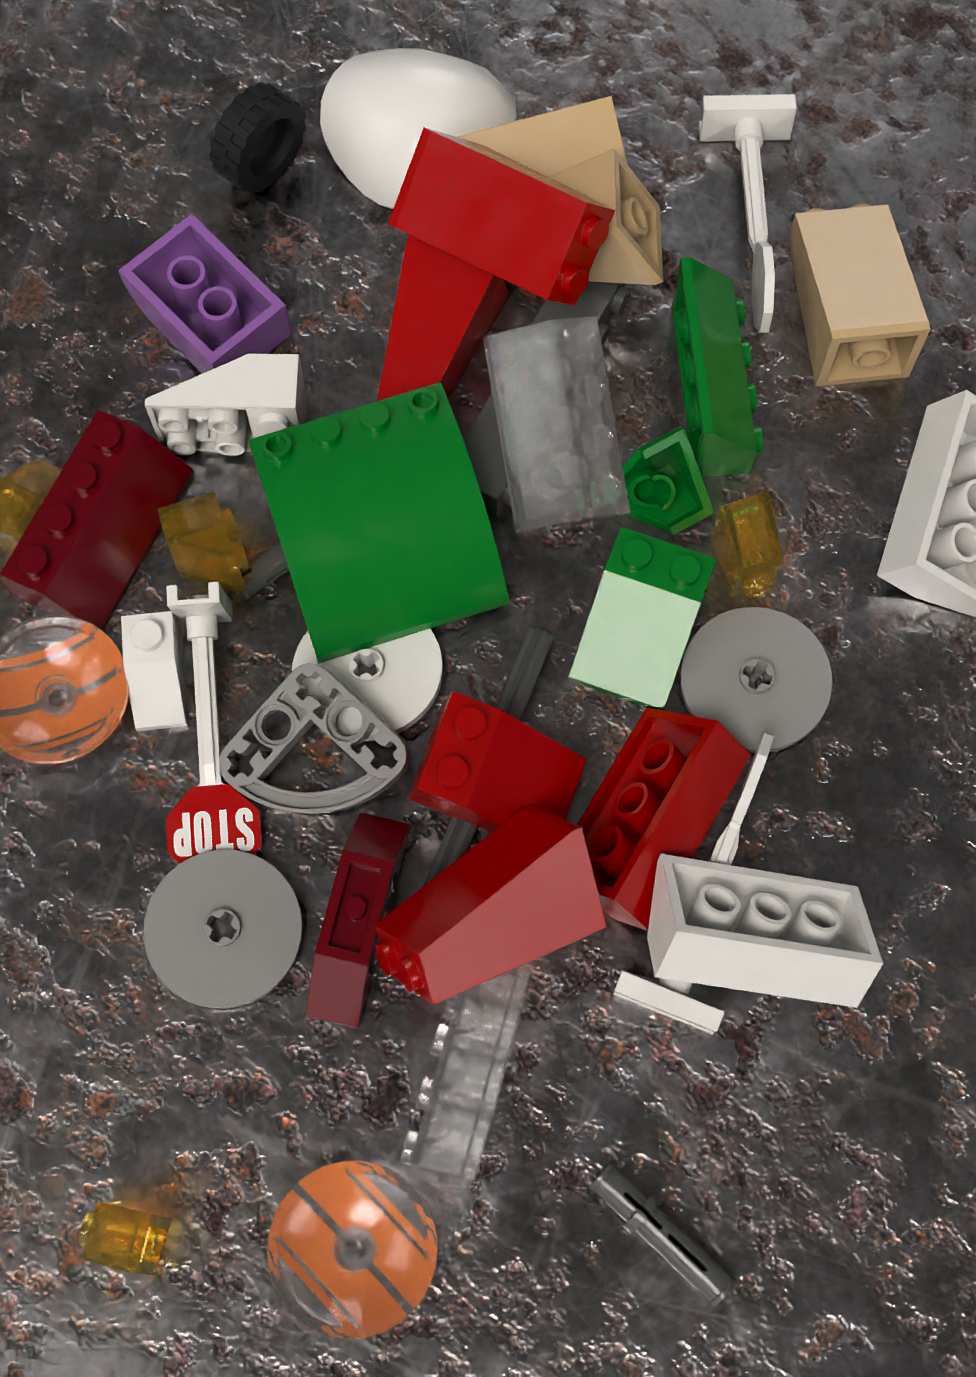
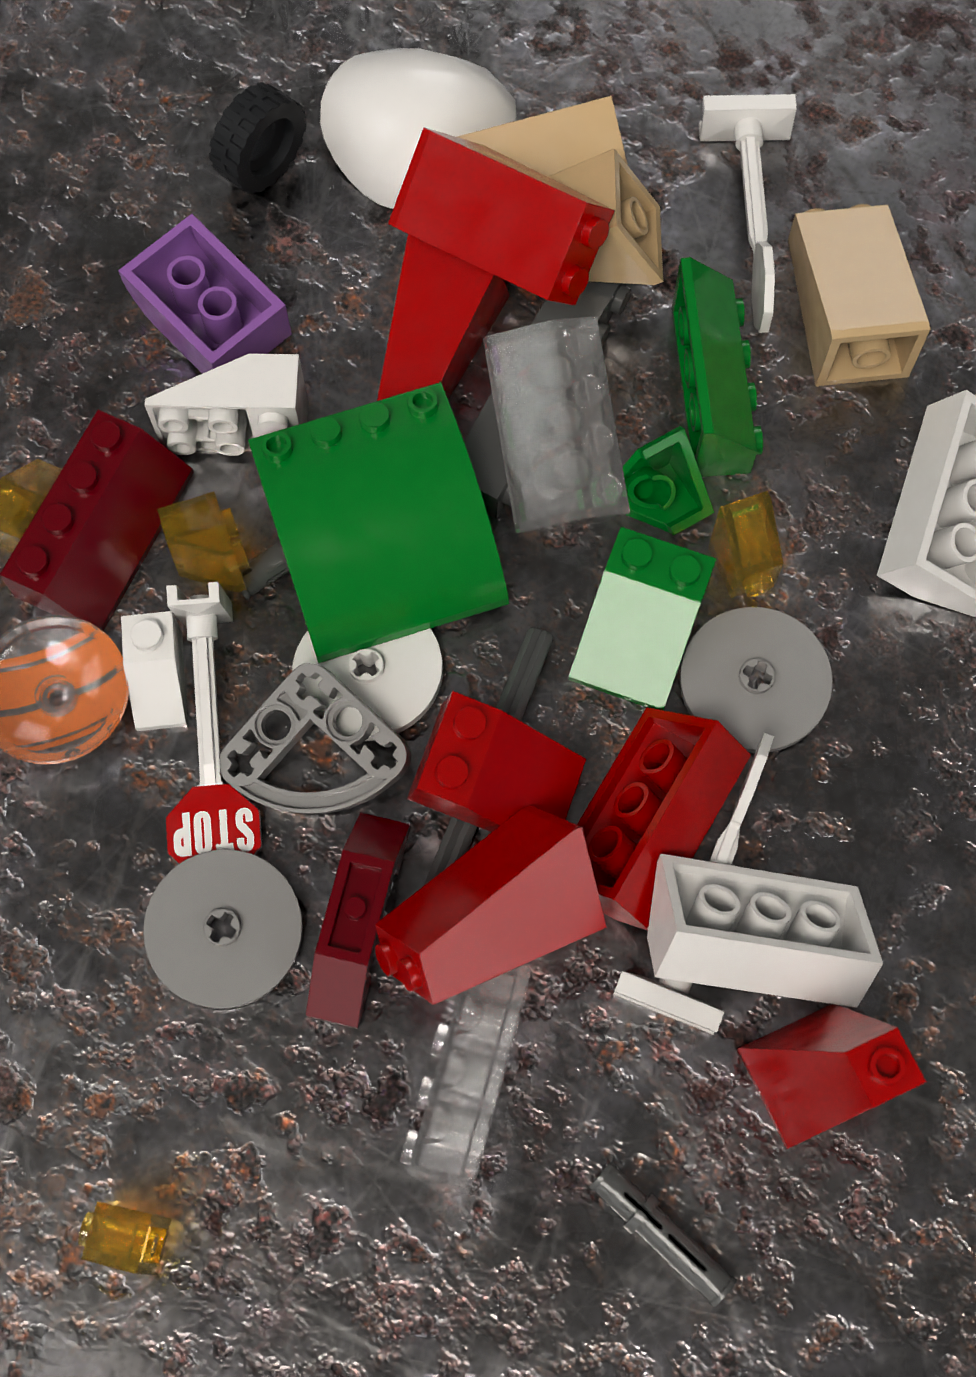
clear dish [267,1160,438,1339] -> none
none -> red slope [737,1004,926,1150]

